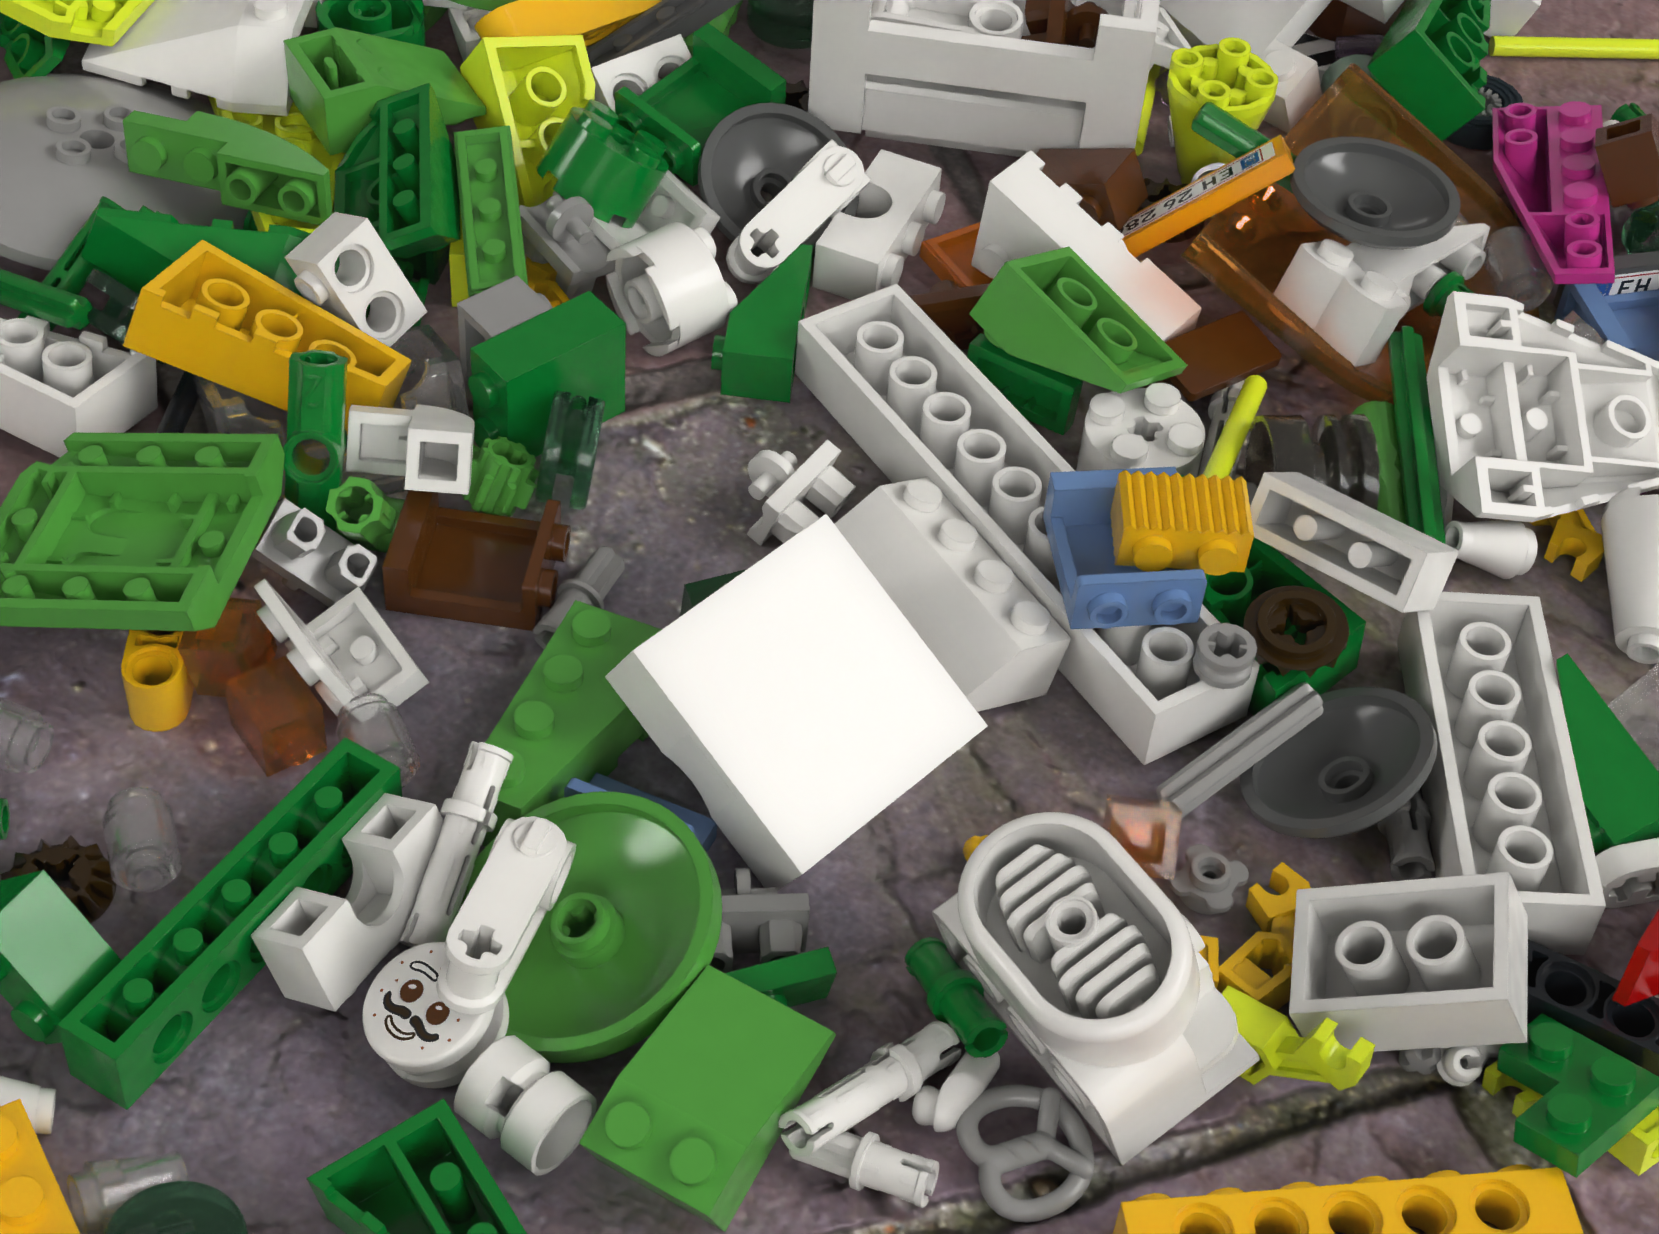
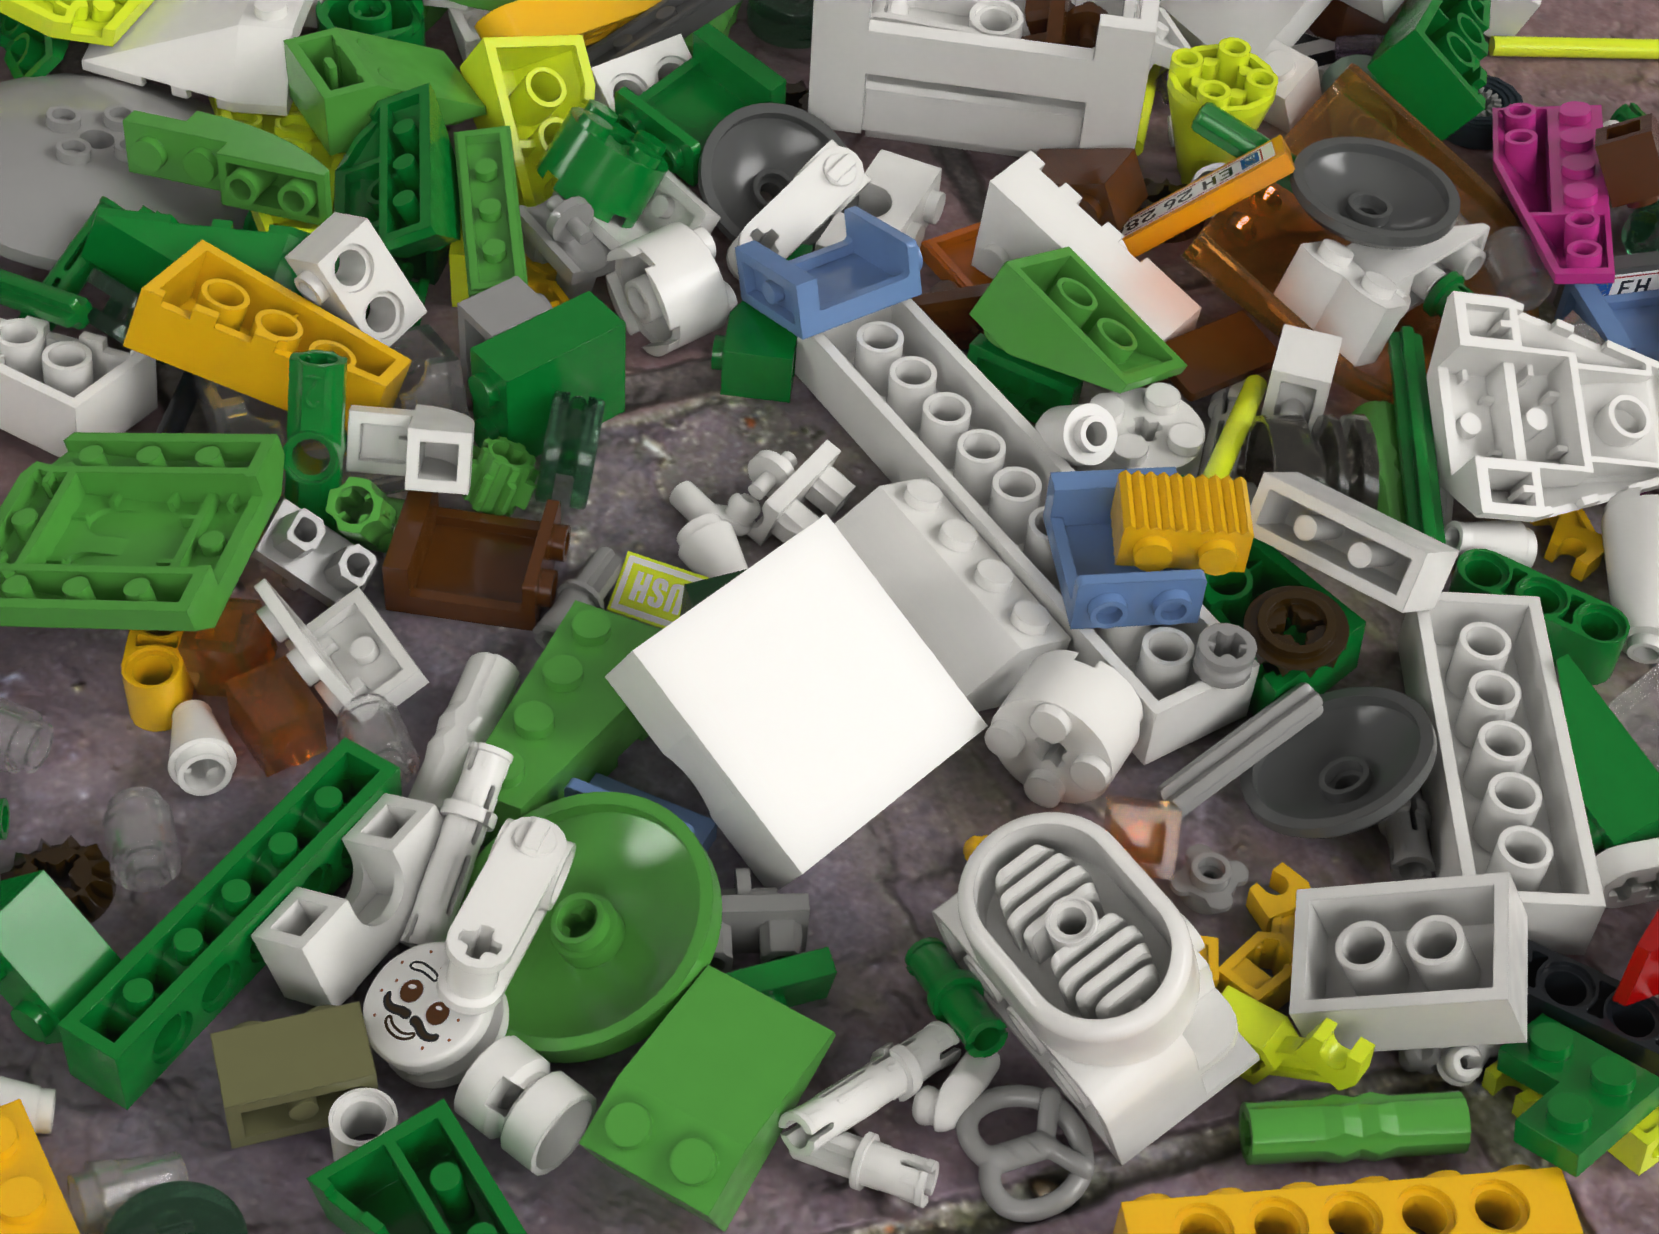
none -> white cone [168,700,237,796]
none -> olive brick [210,1001,378,1149]
none -> white beam [328,1088,399,1162]
none -> white axle [408,652,520,820]
none -> sticker [606,551,708,629]
none -> white arm [669,481,761,537]
none -> white cone [677,513,748,578]
none -> medium blue panel [735,206,923,340]
none -> white brick [984,650,1144,808]
none -> white brick [1034,403,1117,466]
none -> bright green axle [1239,1091,1471,1165]
none -> white brick [1251,324,1343,470]
none -> green beam [1447,549,1630,685]

